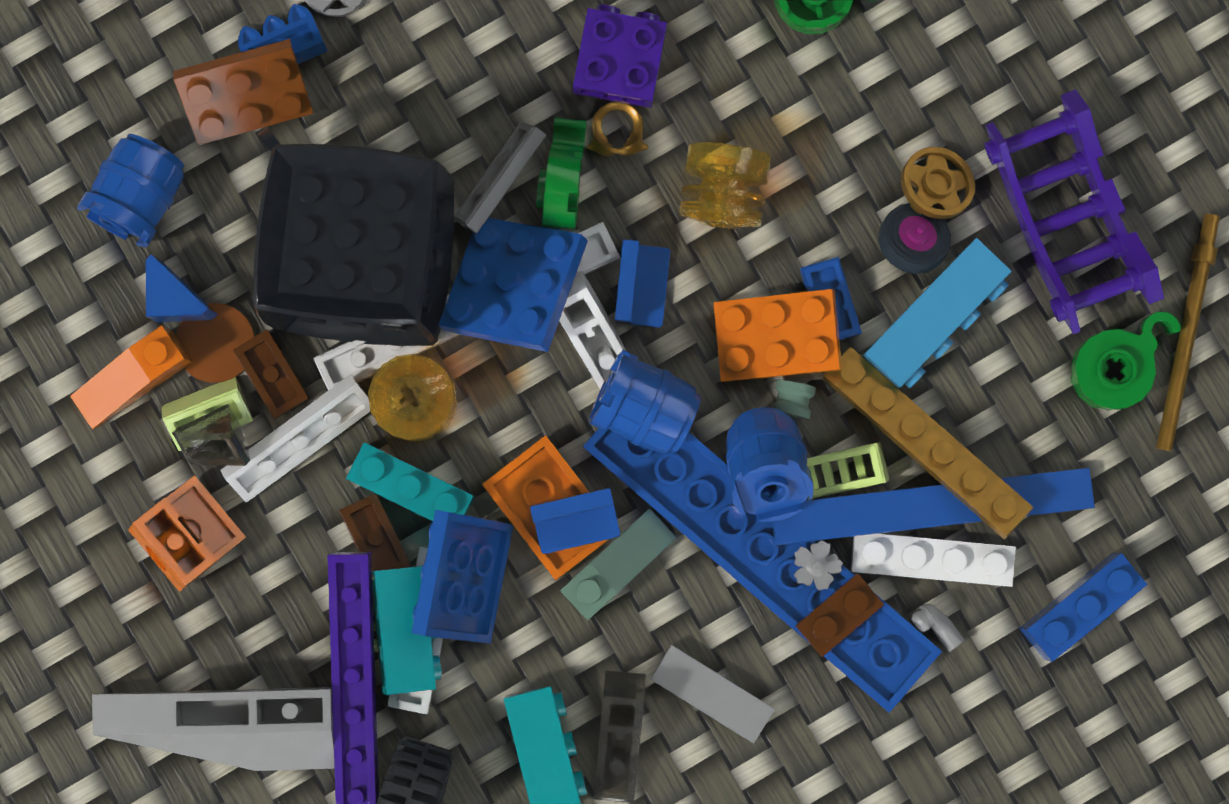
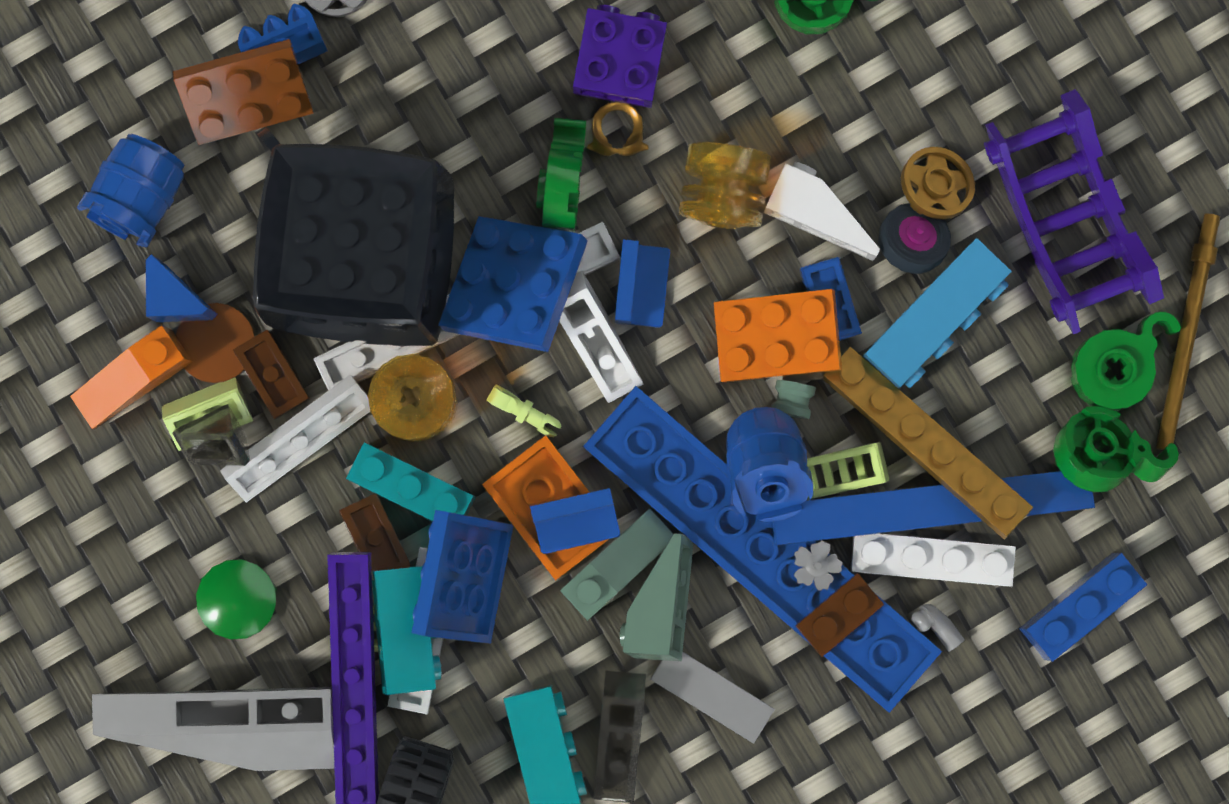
orange brick [128,475,246,592] -> none
light grey tile [454,122,546,233] -> none
blue piece [589,350,701,454] -> none
none -> green dish [196,559,277,640]
none -> yellowish green piece [486,384,561,437]
none -> sand green slope [620,534,694,661]
none -> white slope [764,162,880,261]
none -> green piece [1053,406,1179,492]

